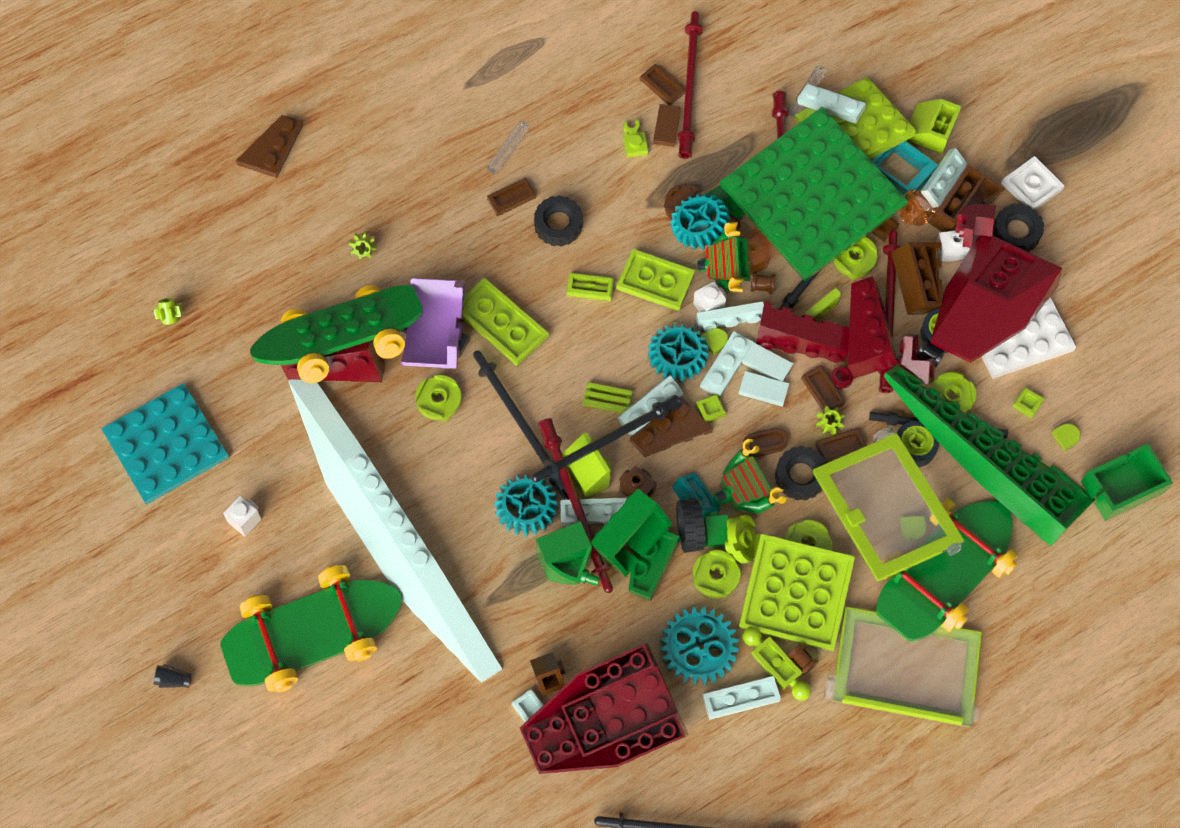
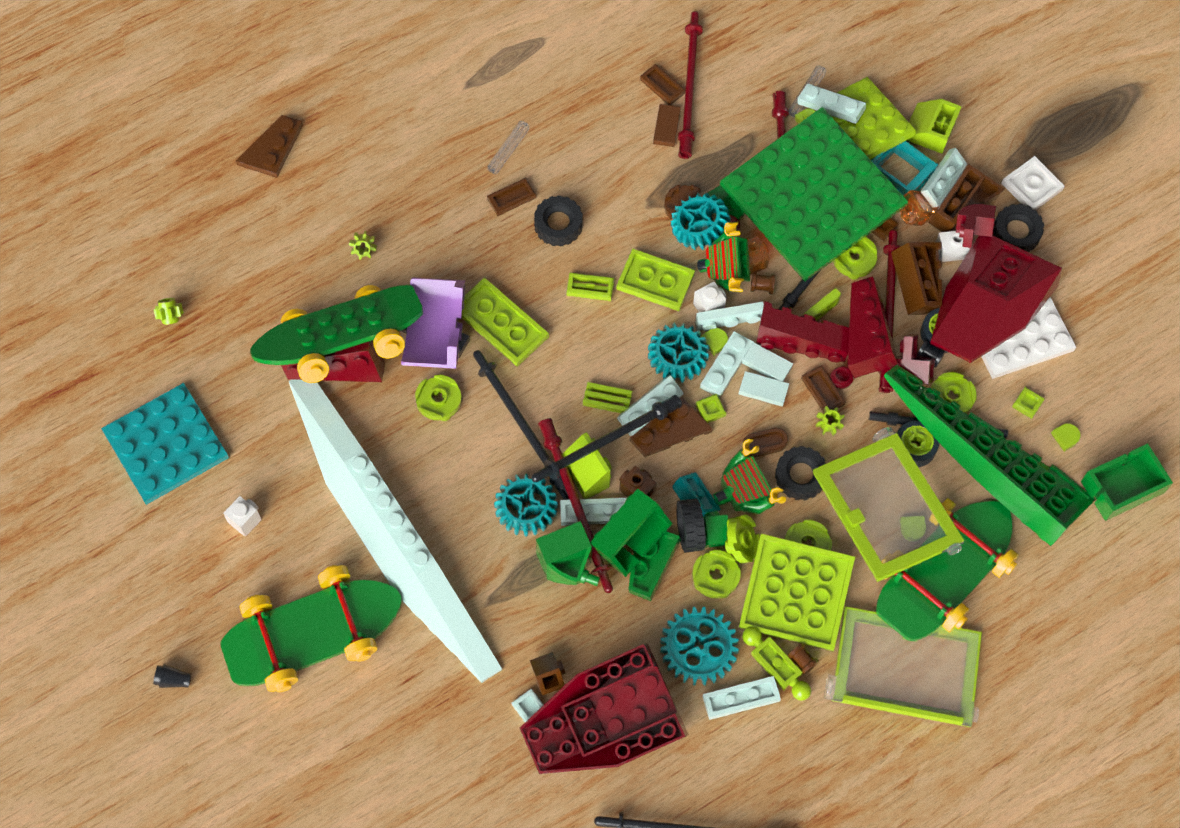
lime plate [623,120,648,158] -> none
reddish brown tile [815,428,867,464] -> none

